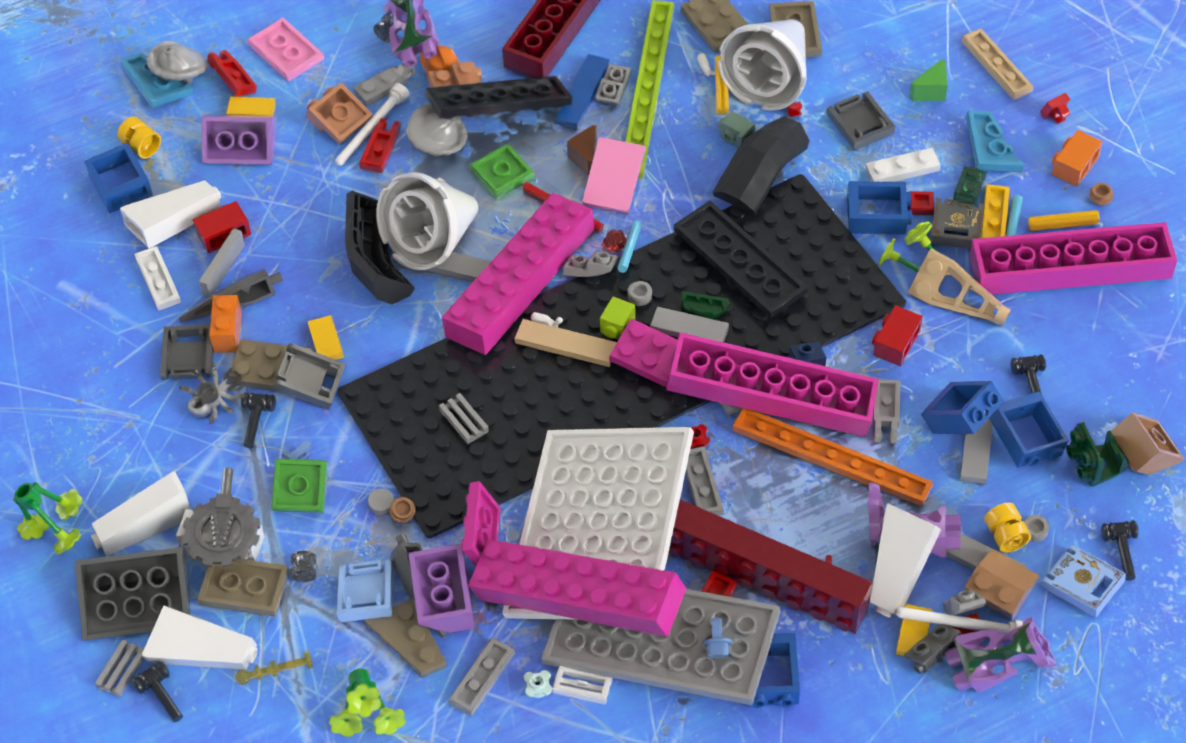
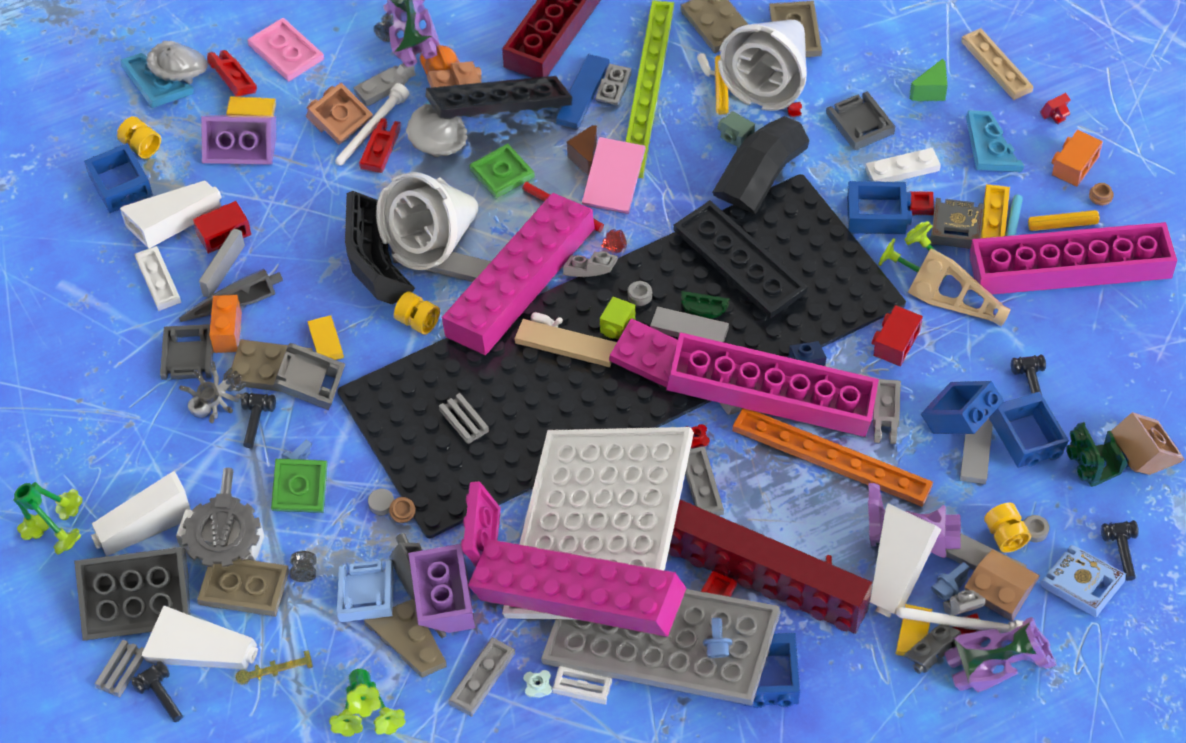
medium azure bar [618,221,641,273] -> none
clear green plate [953,166,987,205] -> none
none -> yellow wheel [393,292,440,335]
none -> medium blue piece [931,562,969,601]

